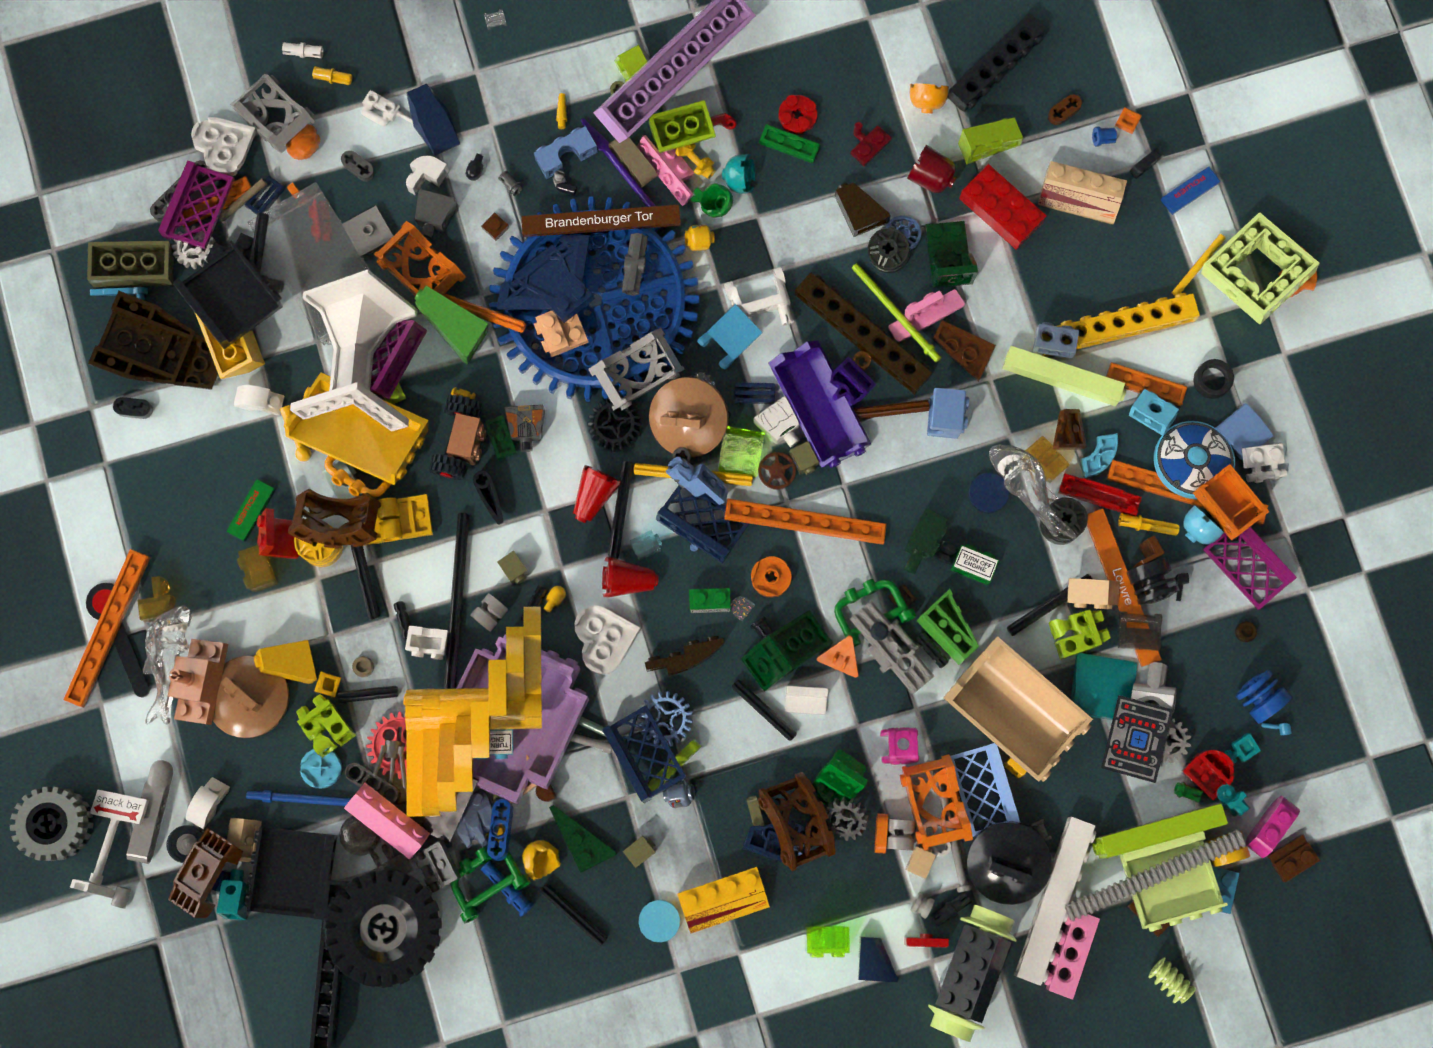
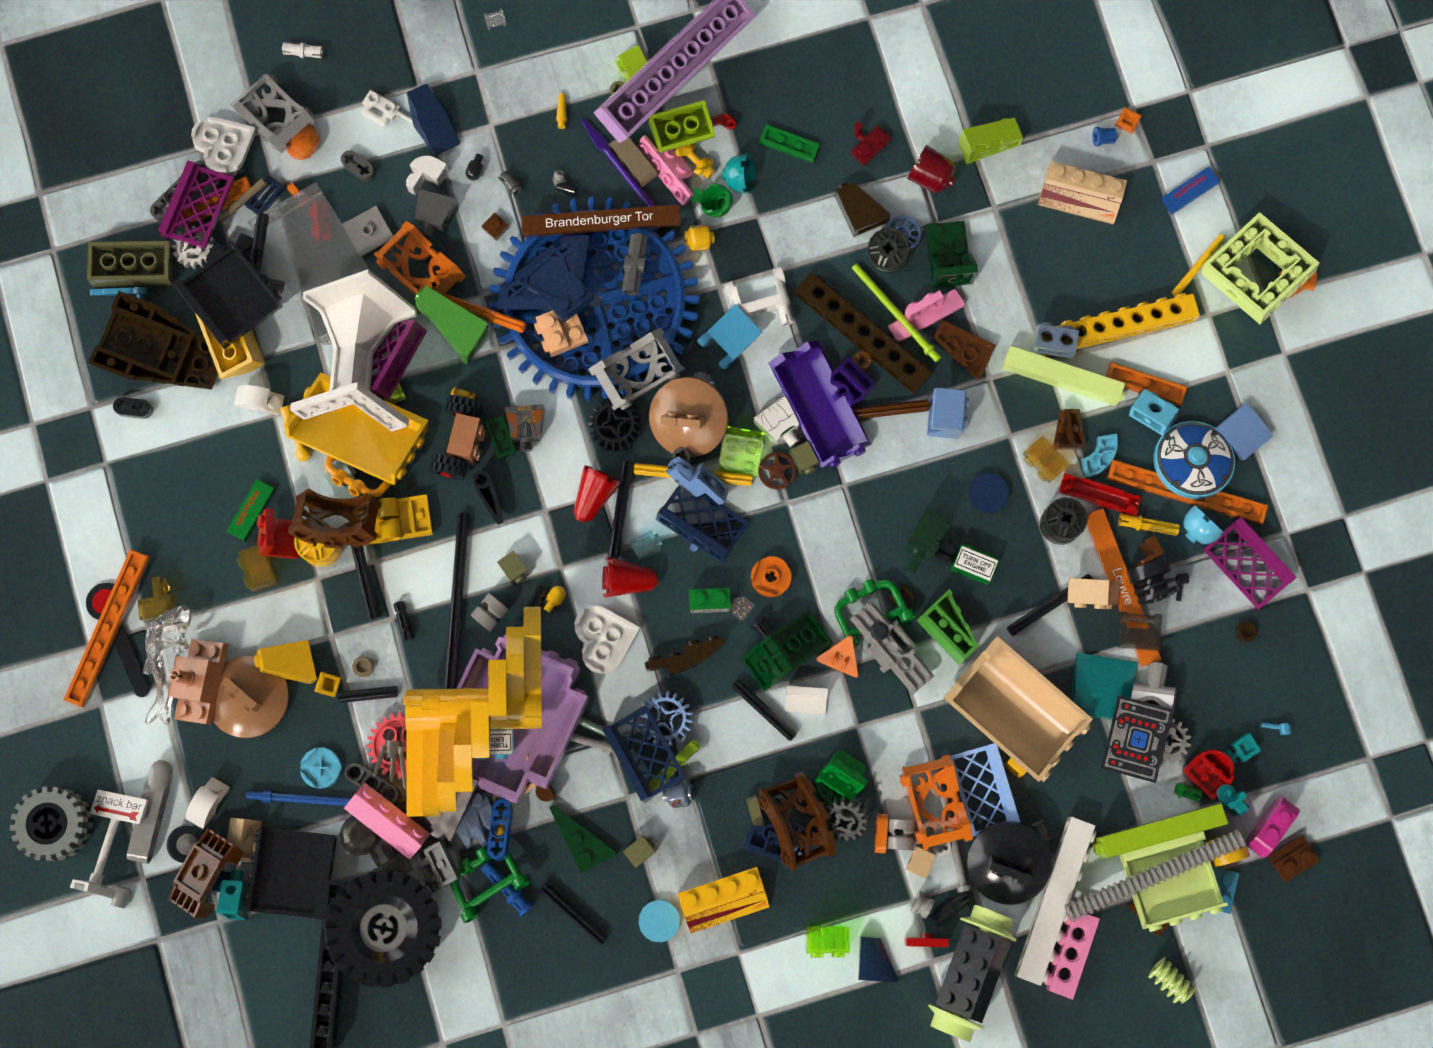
lime hips [296,694,356,758] -> none
yellow axle [312,66,352,85] -> none
white cylinder [405,626,449,660] -> none
yellow hair [522,840,561,880] -> none
medium blue arch [534,126,598,179] -> none
orange tile [724,499,886,545] -> none
dark blue tile [735,383,775,404] -> none
red plate [778,95,817,135] -> none
dark pink piece [880,727,919,765] -> none
light orange cylinder [909,84,949,114] -> none
black axle [916,633,949,668] -> none
black brick [948,13,1046,112] -> none
red brick [959,164,1047,250] -> none
clear piece [989,444,1076,539] -> none
reddish brown beam [1048,95,1082,125] -> none
lime hips [1048,610,1111,660] -> none
black beam [1129,148,1164,179] -> none
black tyre [1193,359,1234,399] -> none
orange piece [1193,464,1269,541] -> none
blue wheel [1235,670,1293,724] -> none
white plate [1242,443,1287,483] -> none

